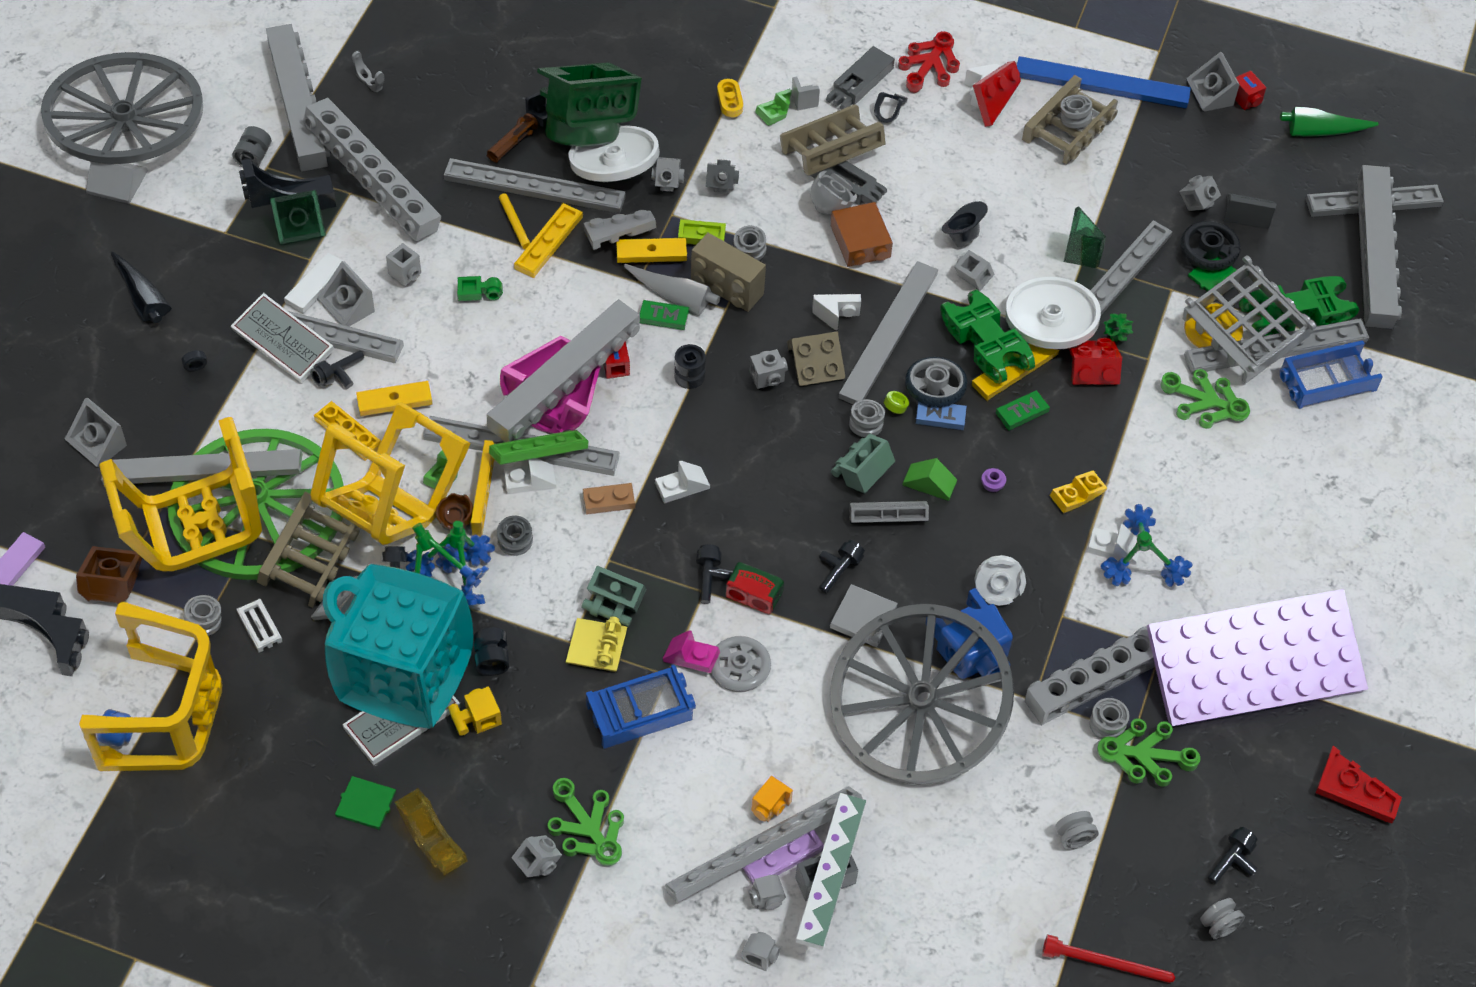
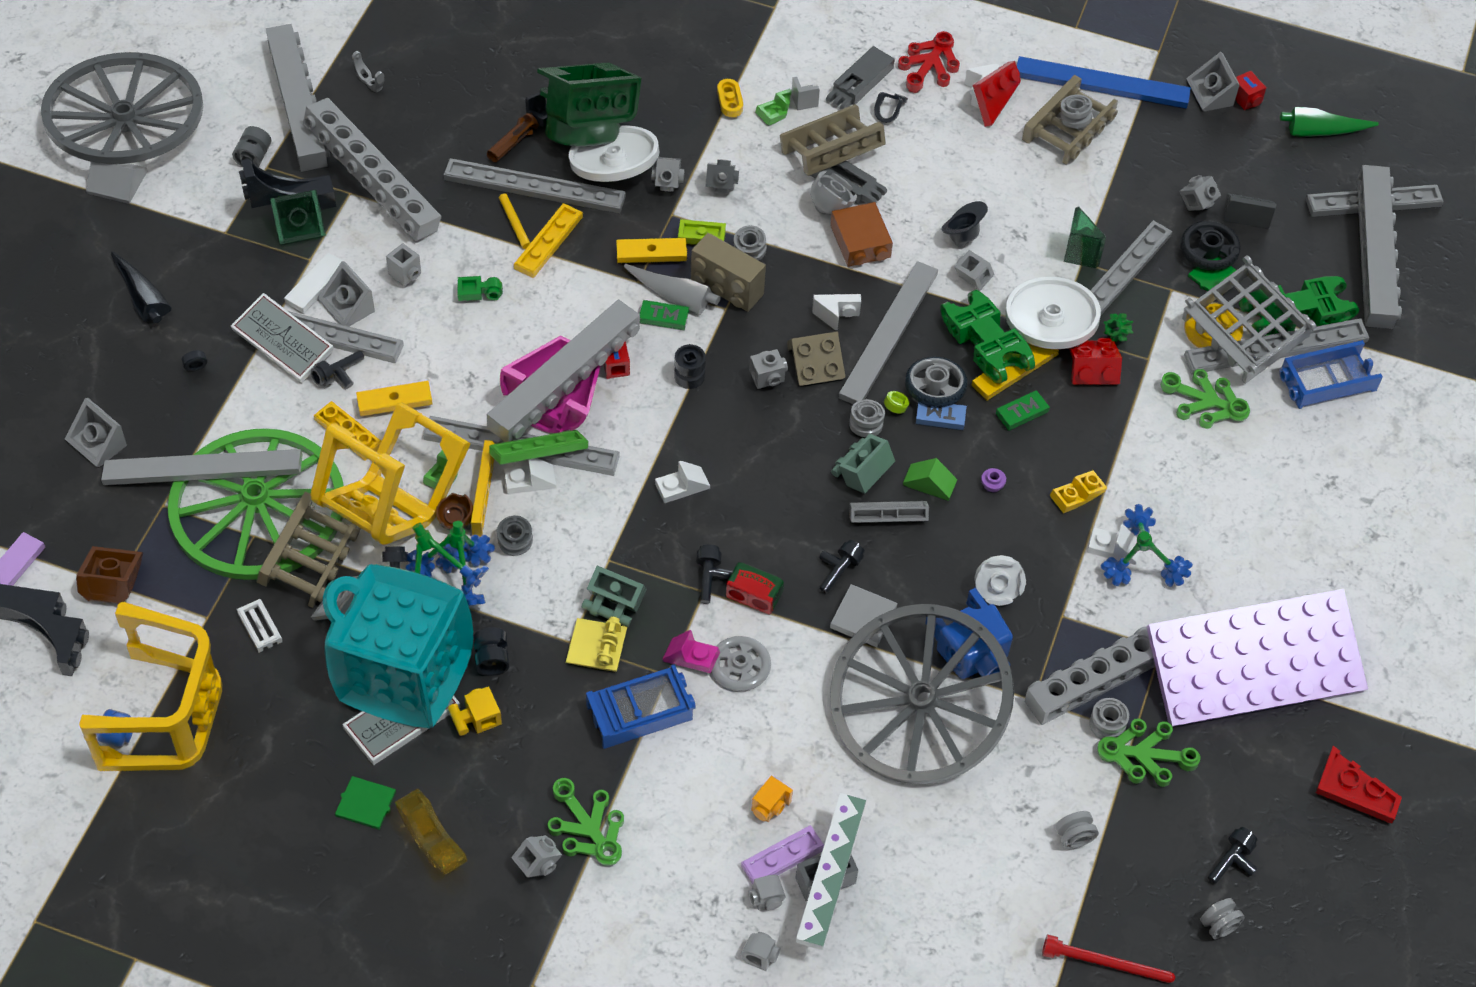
yellow windscreen [99,417,262,571] -> none
light grey wheel [184,595,221,636] -> none
medium nougat plate [583,483,635,515] -> none
light grey wing [584,210,656,250] -> none
light grey tile [665,786,863,902] -> none

